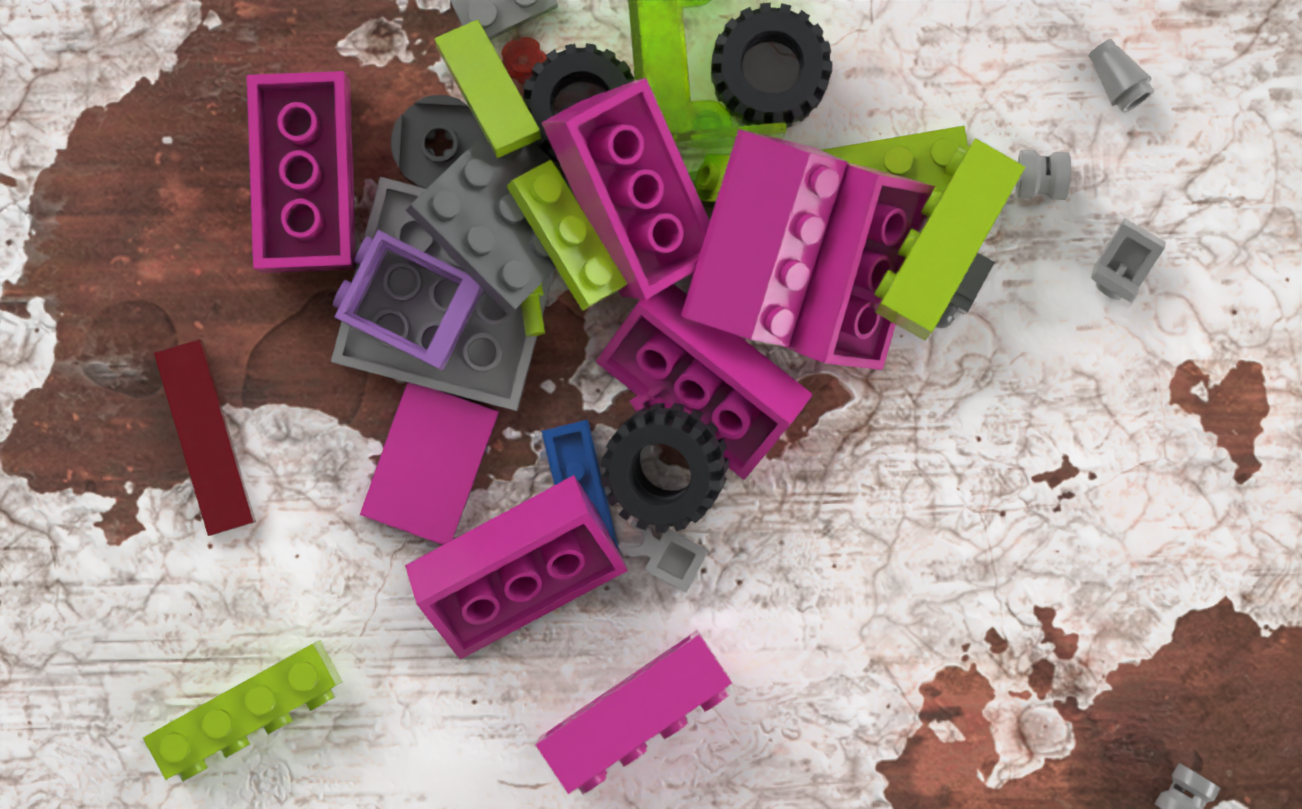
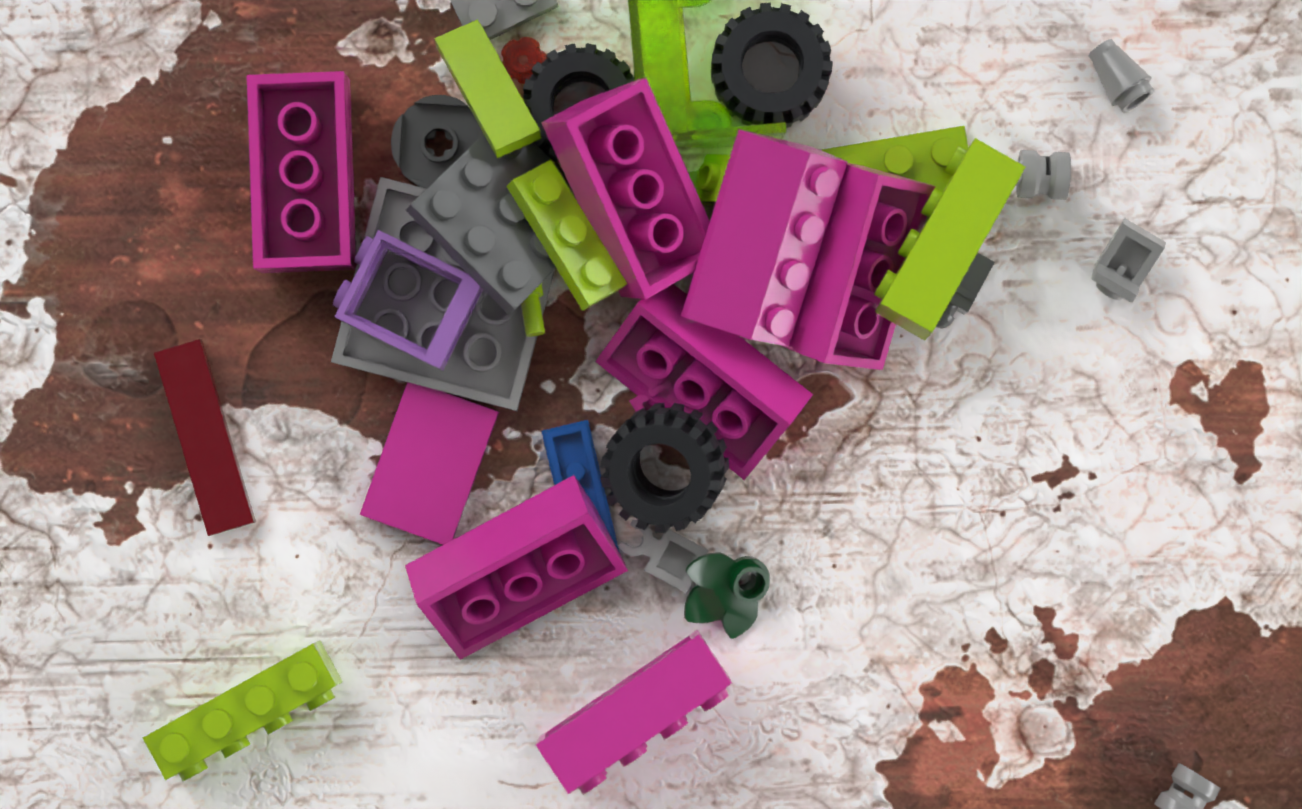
none -> dark green plate [684,552,770,639]

